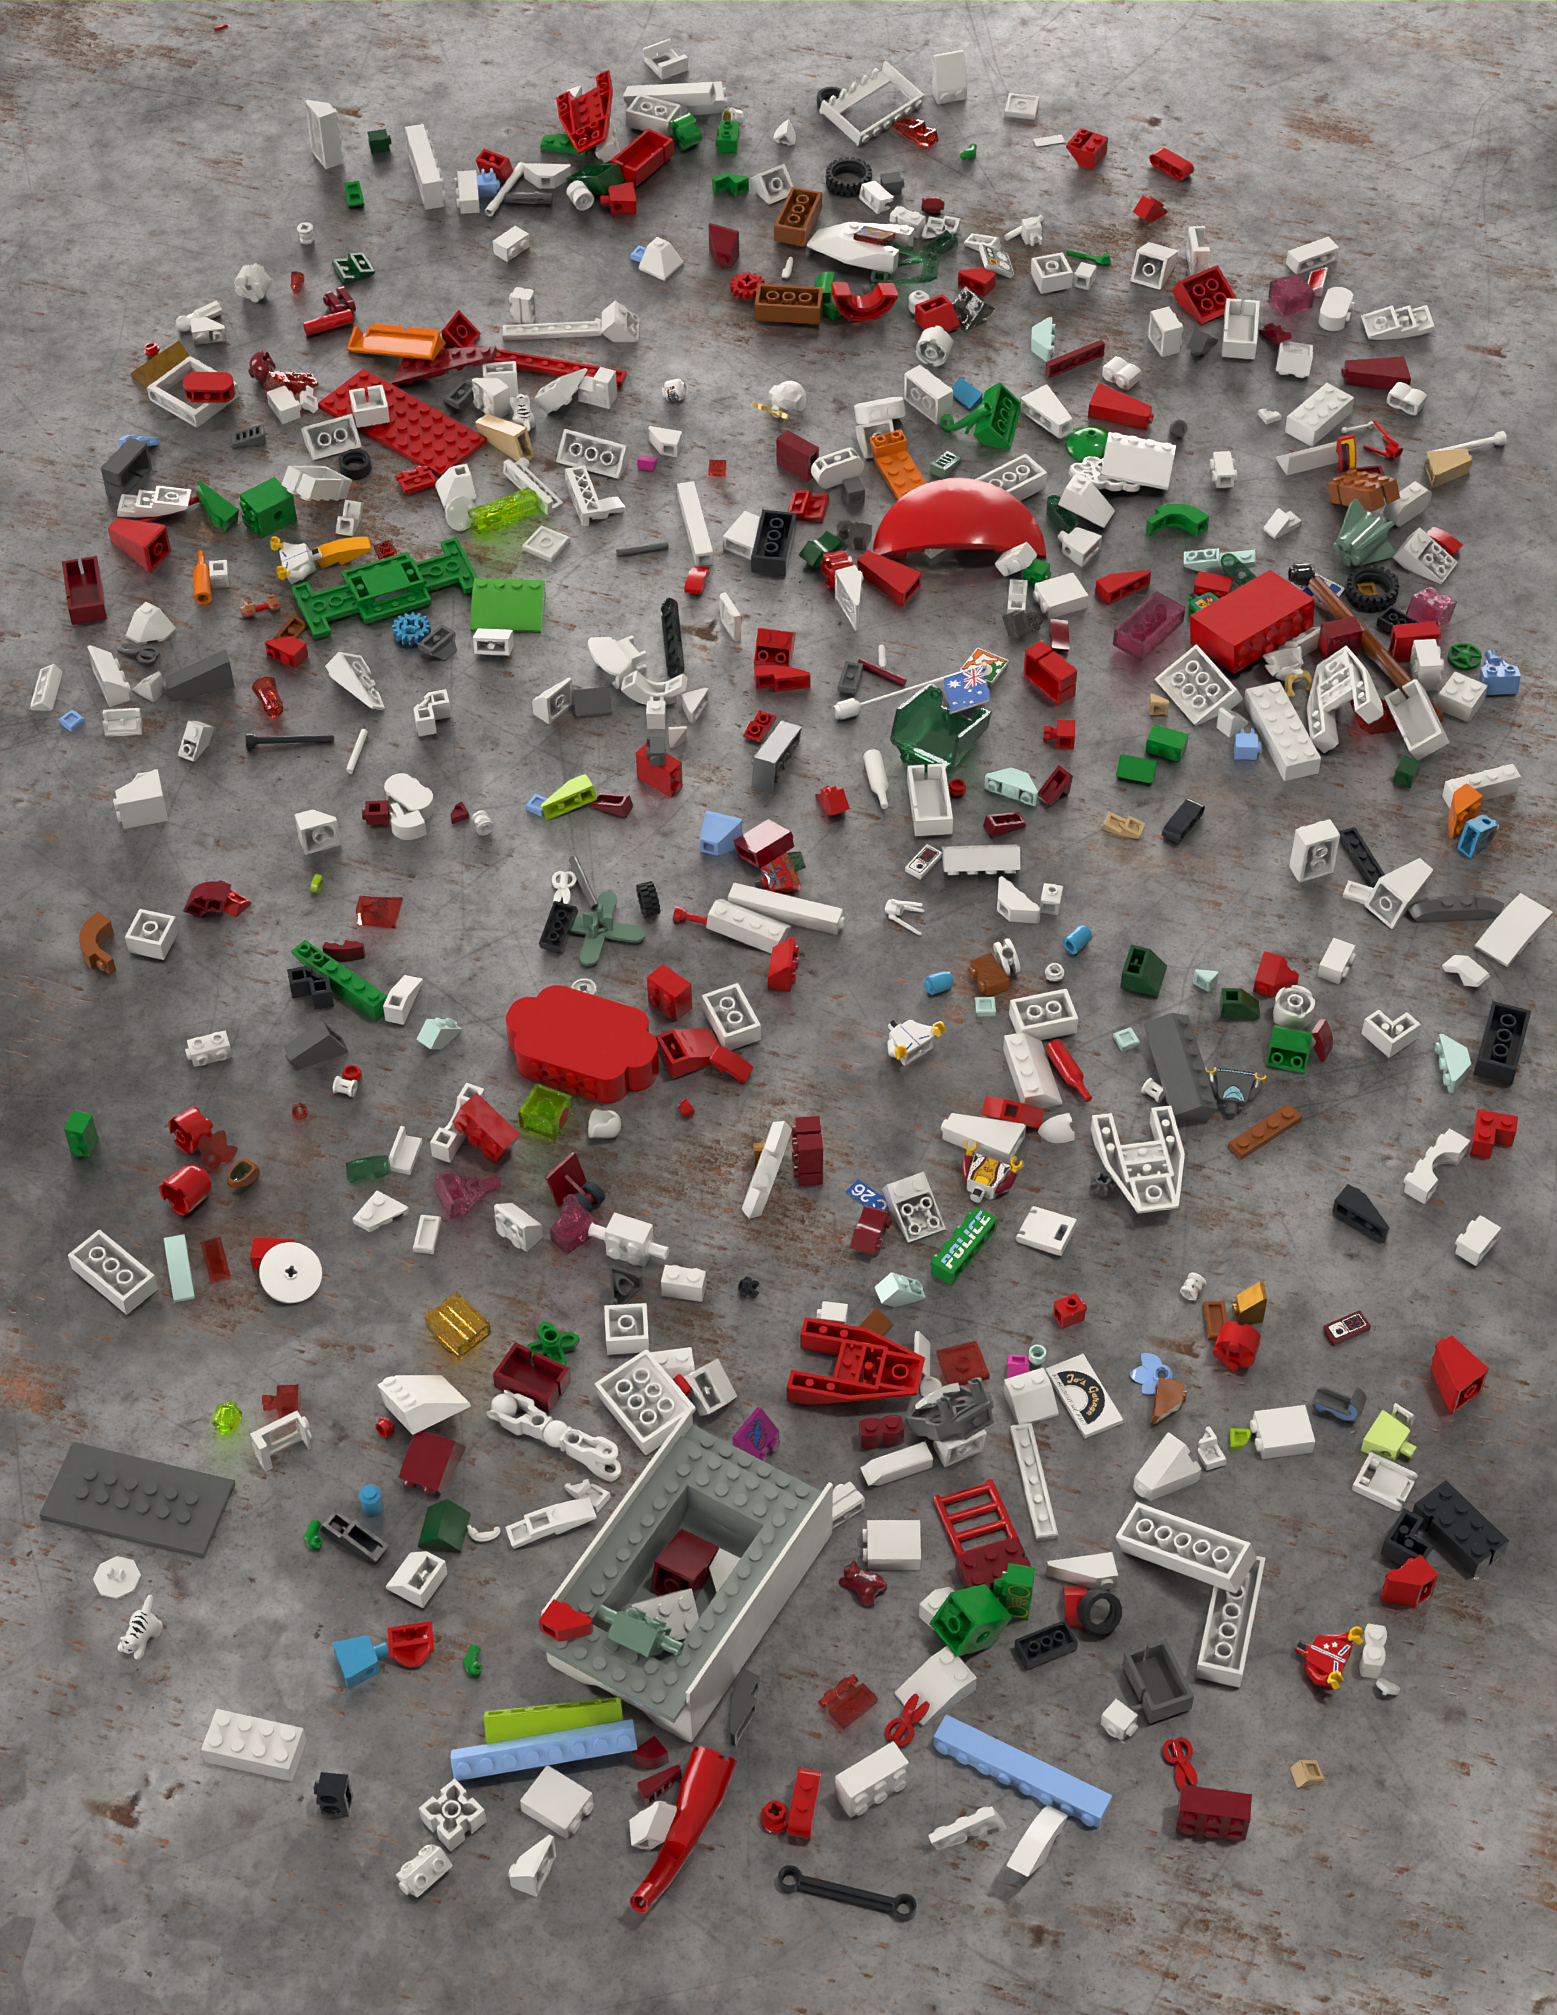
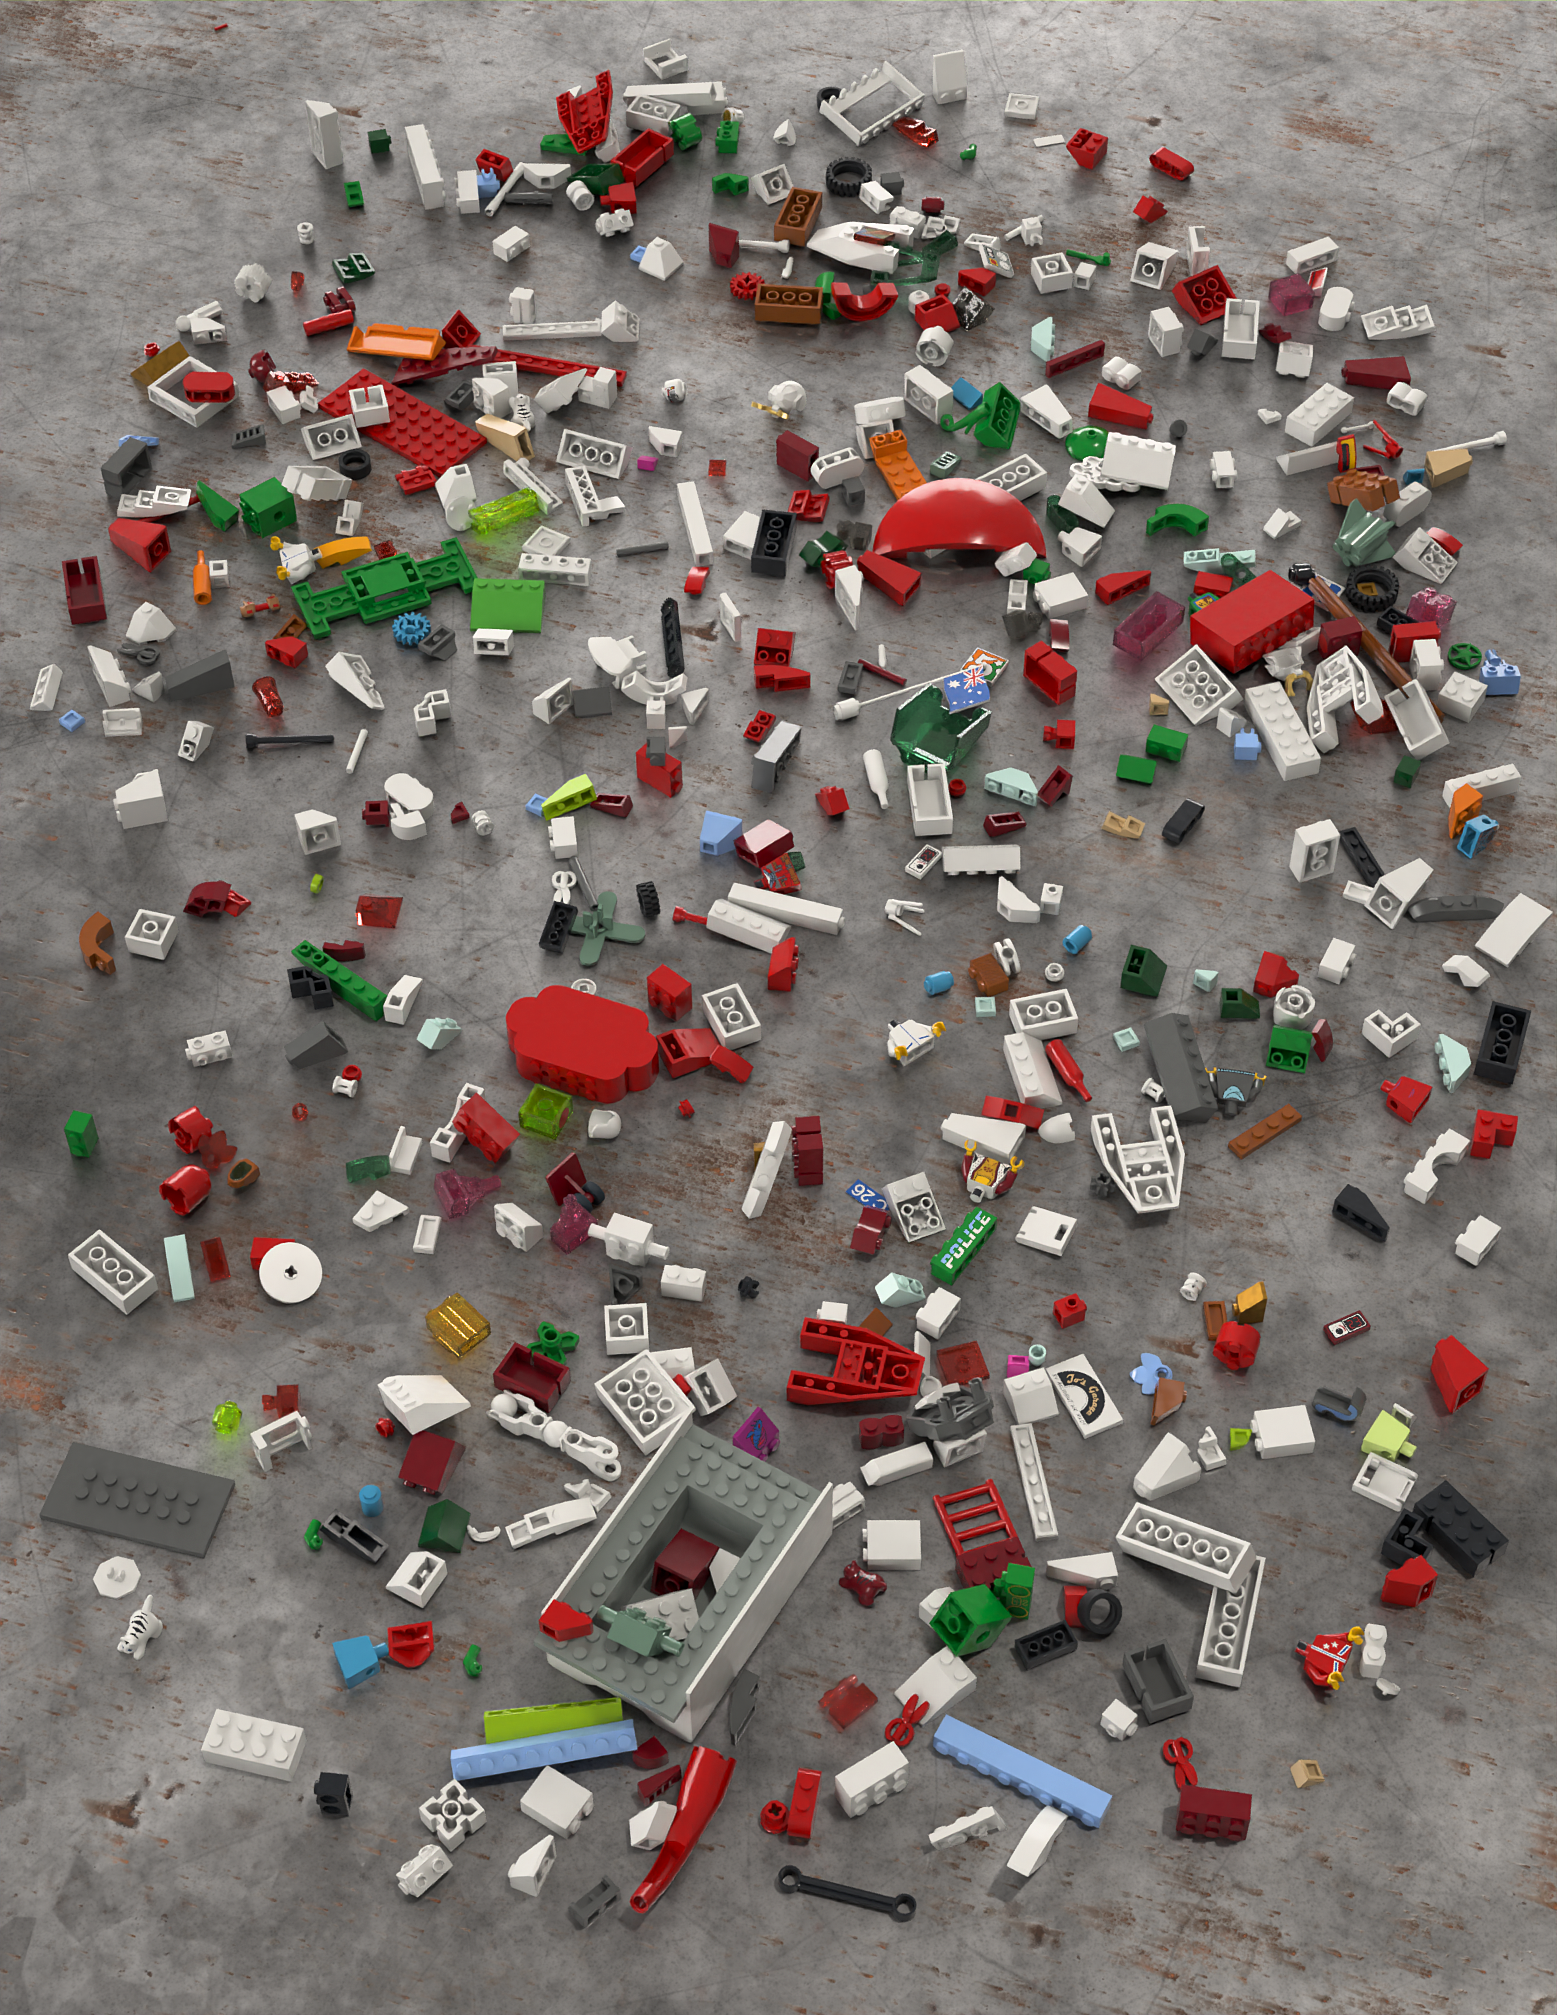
none -> white brick [518,553,592,586]
none -> white brick [548,816,578,859]
none -> dark grey hinge [568,1875,621,1929]
none -> white brick [595,208,634,237]
none -> white piece [739,240,789,253]
none -> white brick [916,1287,961,1339]
none -> red plate [934,283,951,297]
none -> red torso [1380,1076,1433,1123]
none -> dark azure slope [1403,468,1425,485]

